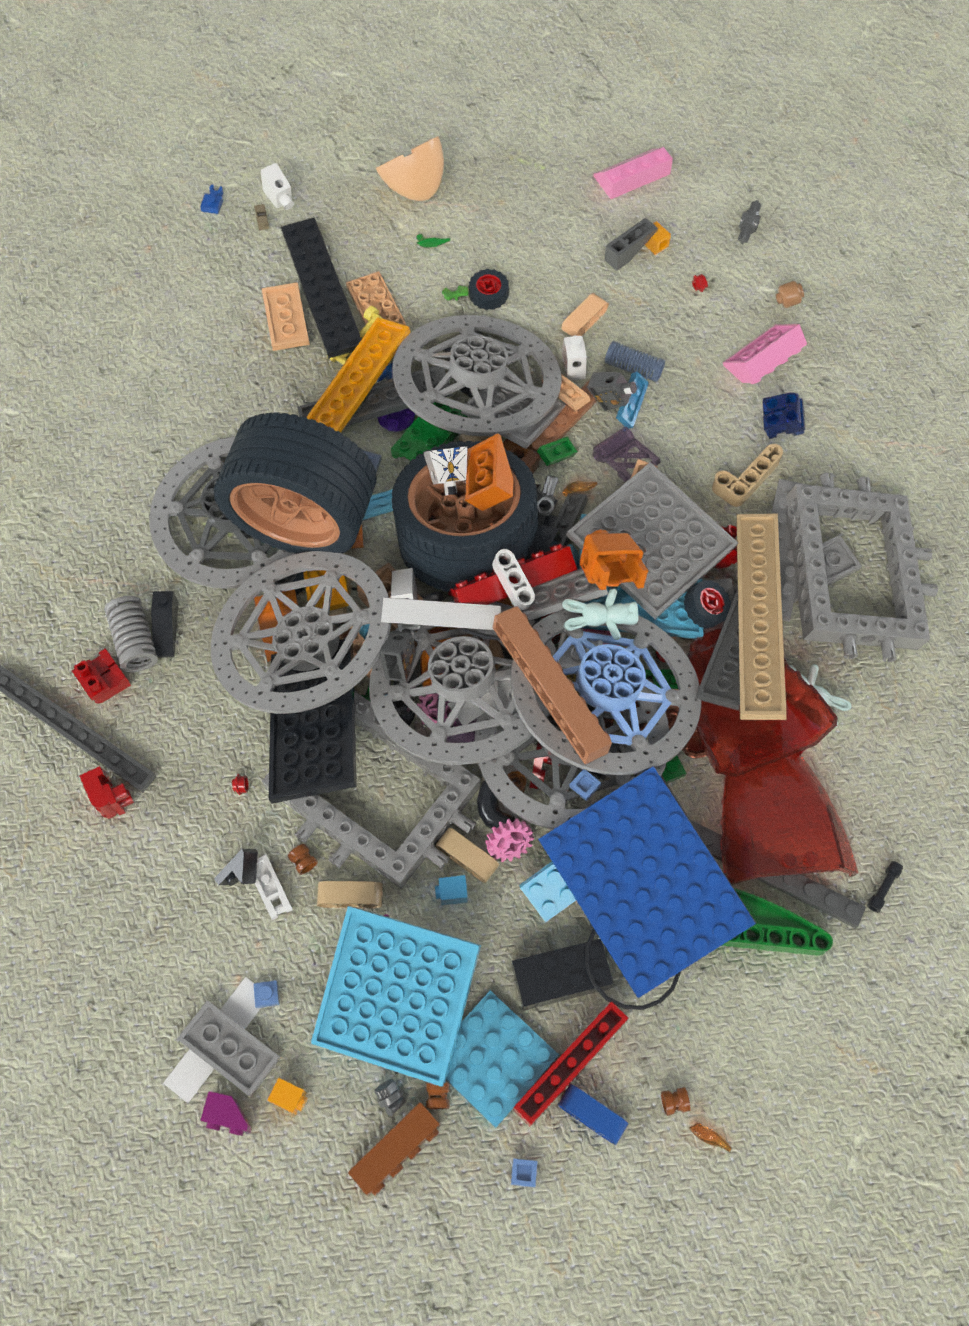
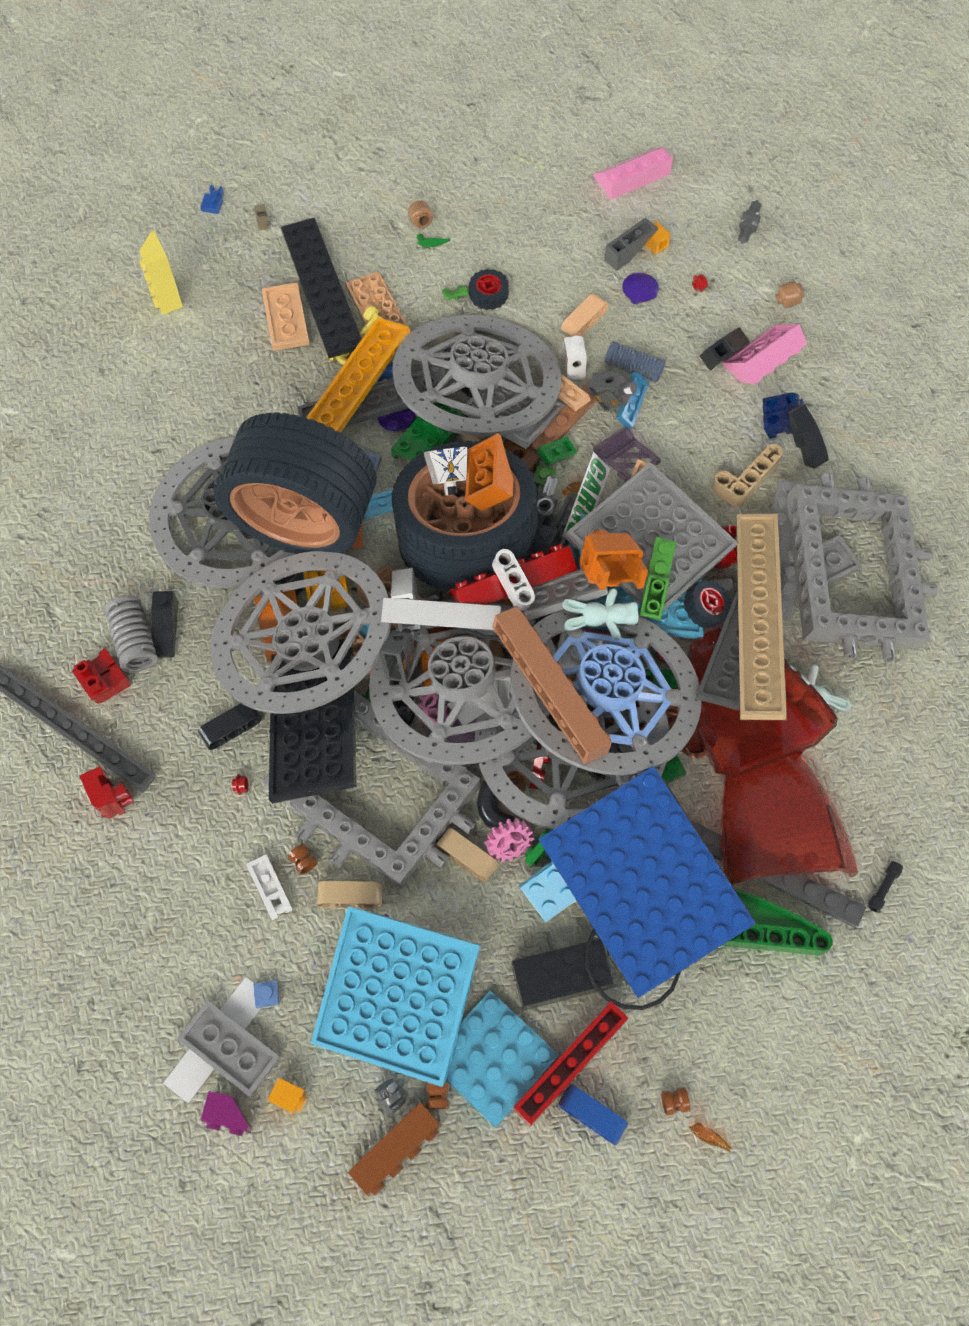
black slope [214,849,258,886] -> none
white torso [261,163,294,210] -> none
light nougat piece [376,136,444,201] -> none
dark azure brick [435,875,468,906] -> none
medium blue plate [511,1159,537,1188] -> none
medium blue plate [569,769,601,801] -> none
none -> light yellow slope [139,231,183,315]
none -> black beam [198,703,262,750]
none -> medium nougat head [408,201,433,228]
none -> green plate [525,829,552,868]
none -> bright green plate [534,465,556,488]
none -> sticker [563,452,610,551]
none -> dark purple dish [622,273,659,304]
none -> bright green slope [639,537,676,620]
none -> black slope [700,327,750,371]
none -> black slope [788,404,829,469]

